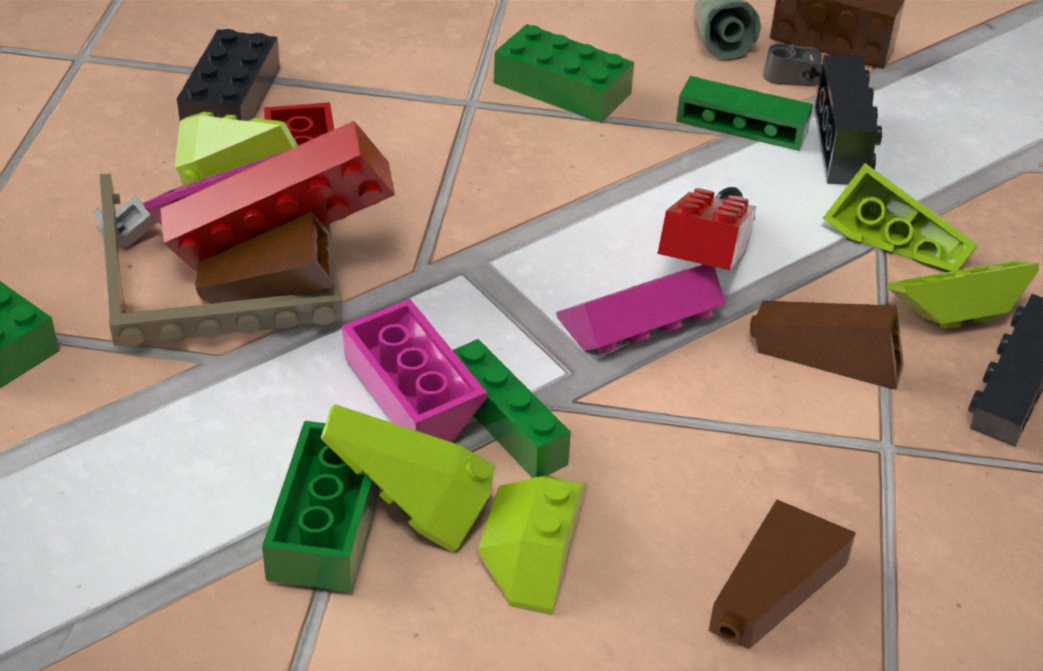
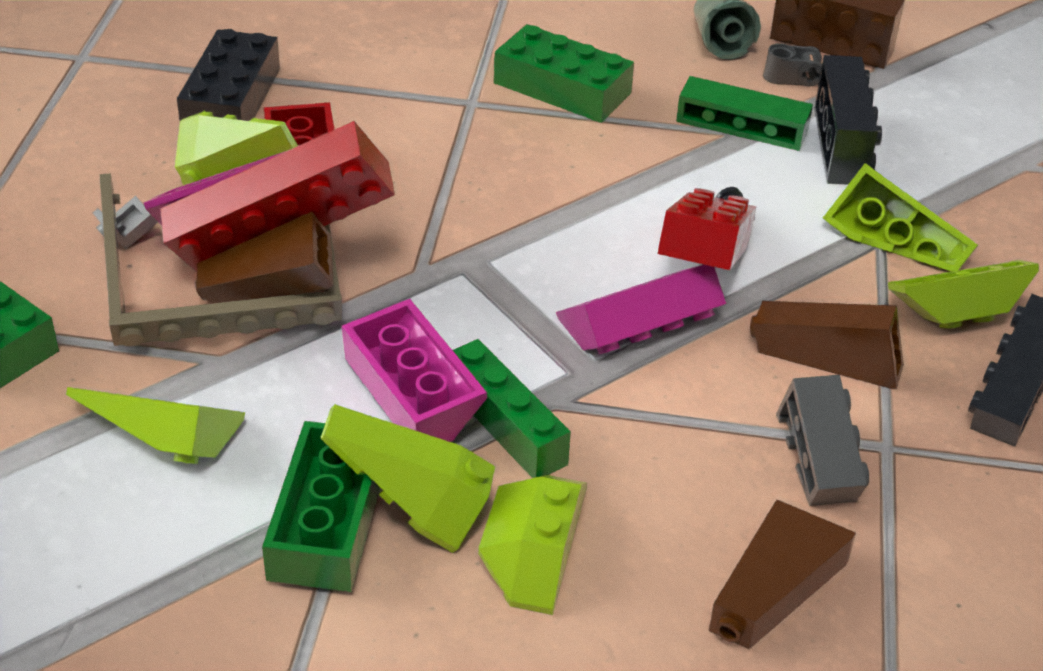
none -> lime wedge [66,387,245,464]
none -> dark grey wedge [776,375,869,506]

